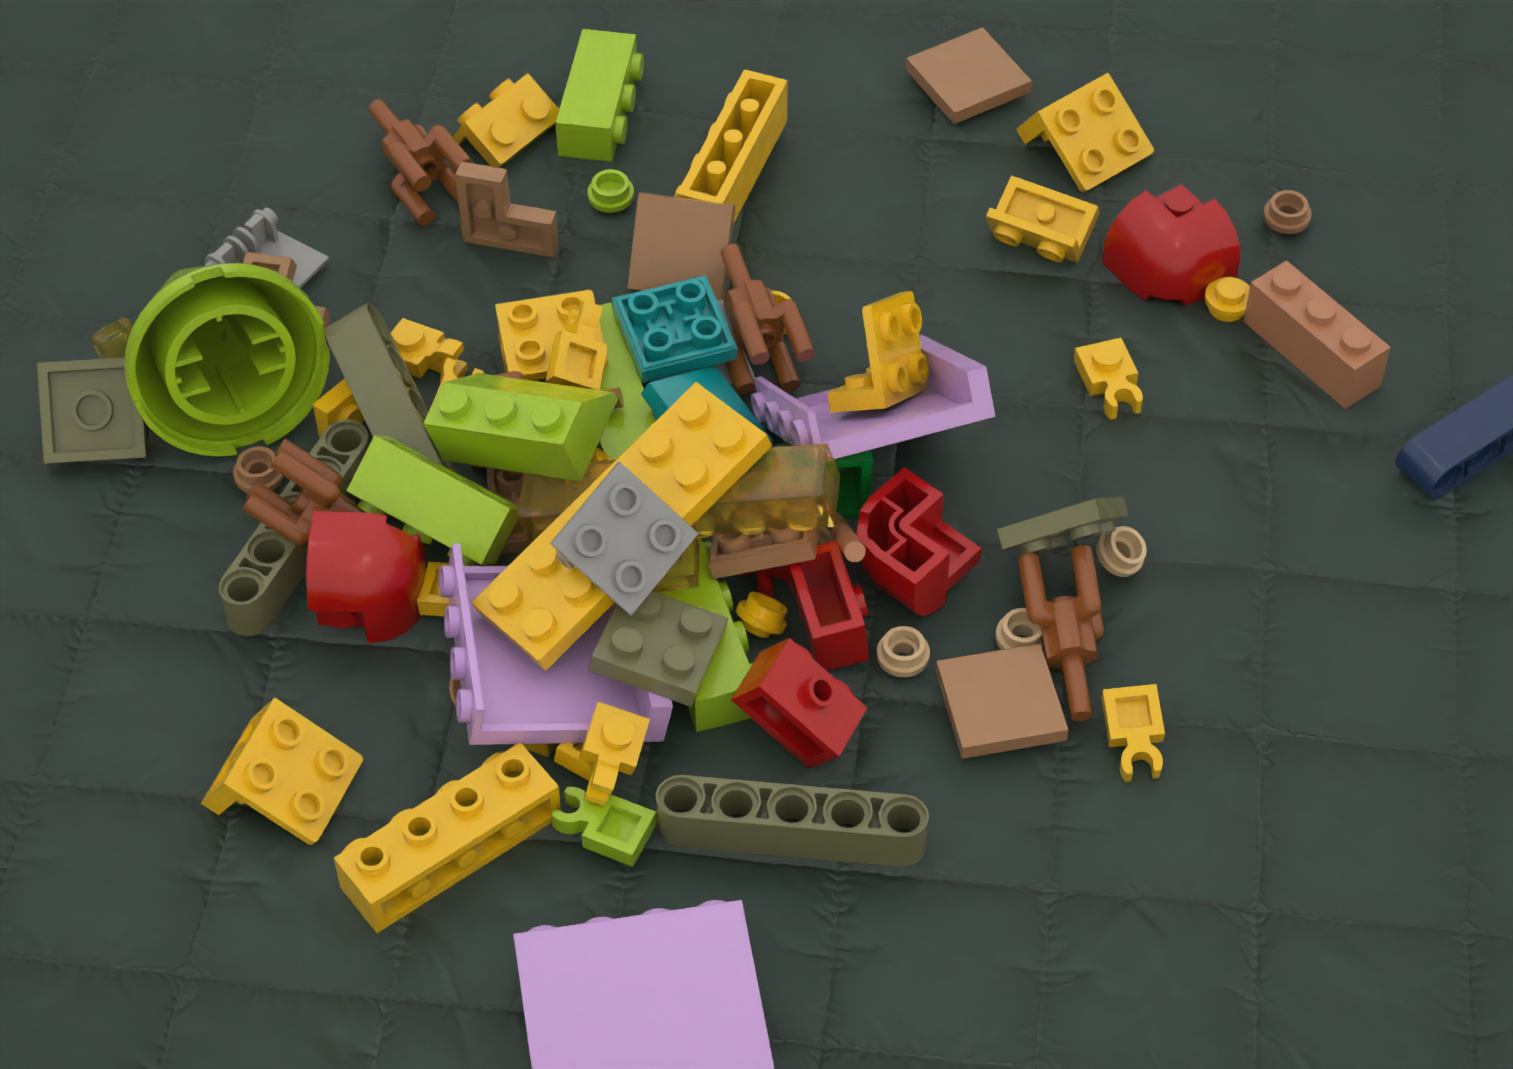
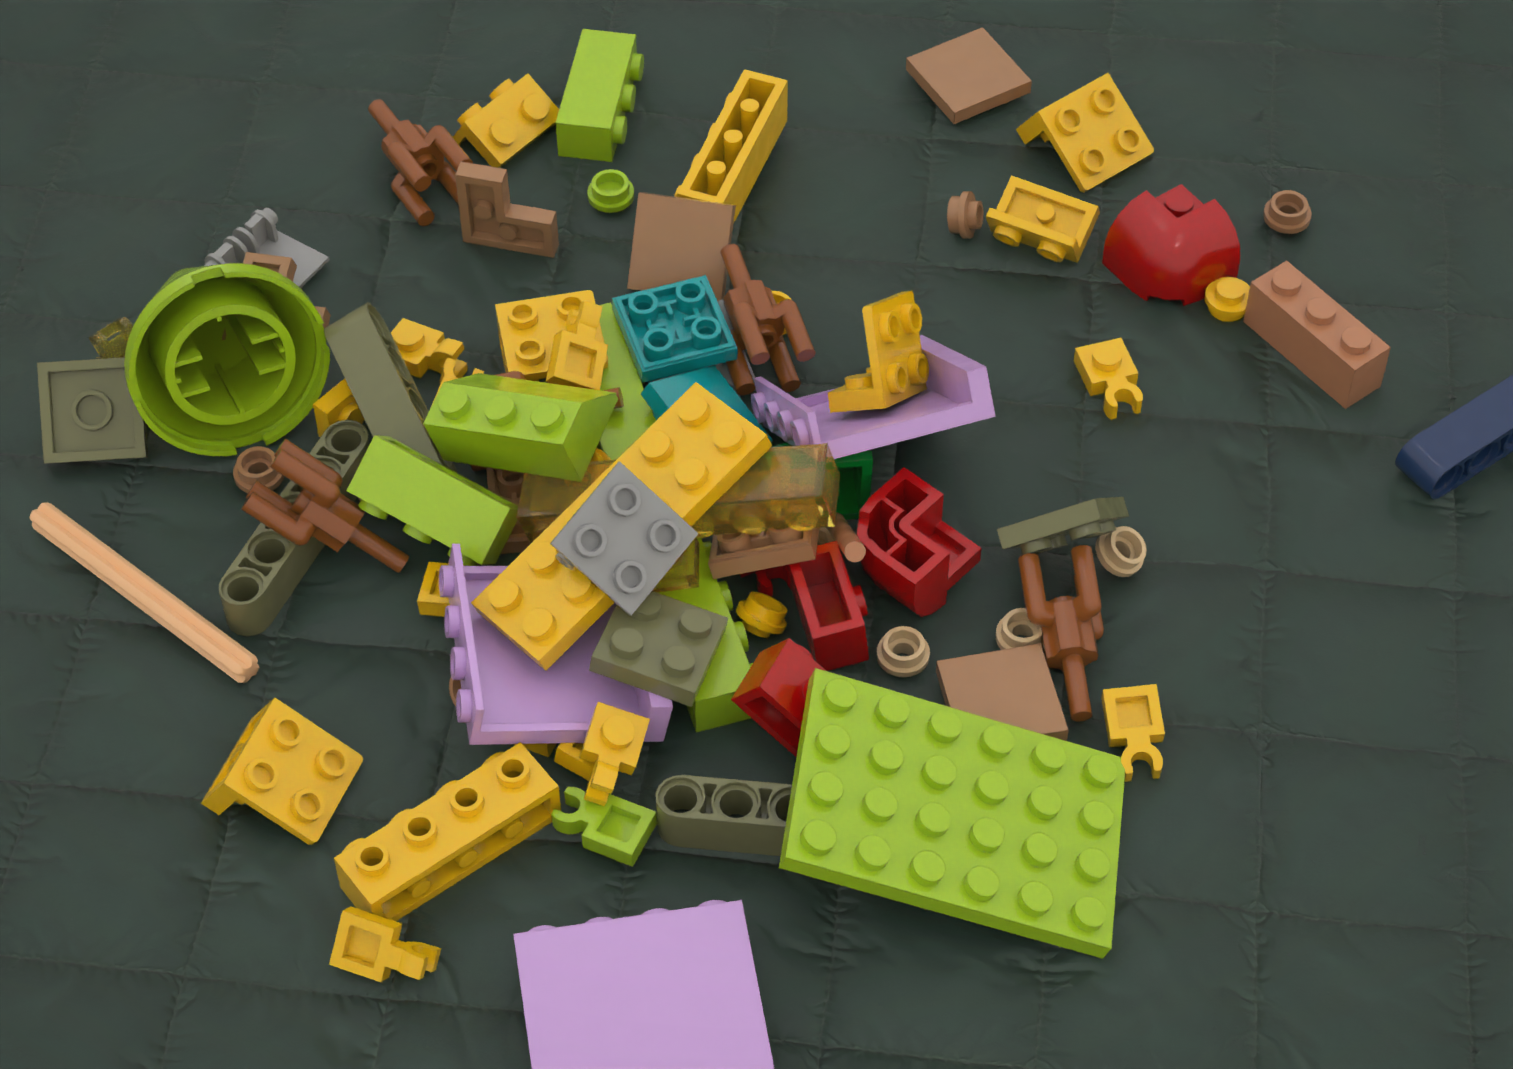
red brick [306,511,427,644] -> none
none -> light nougat axle [29,502,260,683]
none -> yellow plate [329,906,441,982]
none -> lime plate [779,668,1125,959]
none -> medium nougat plate [947,191,984,239]

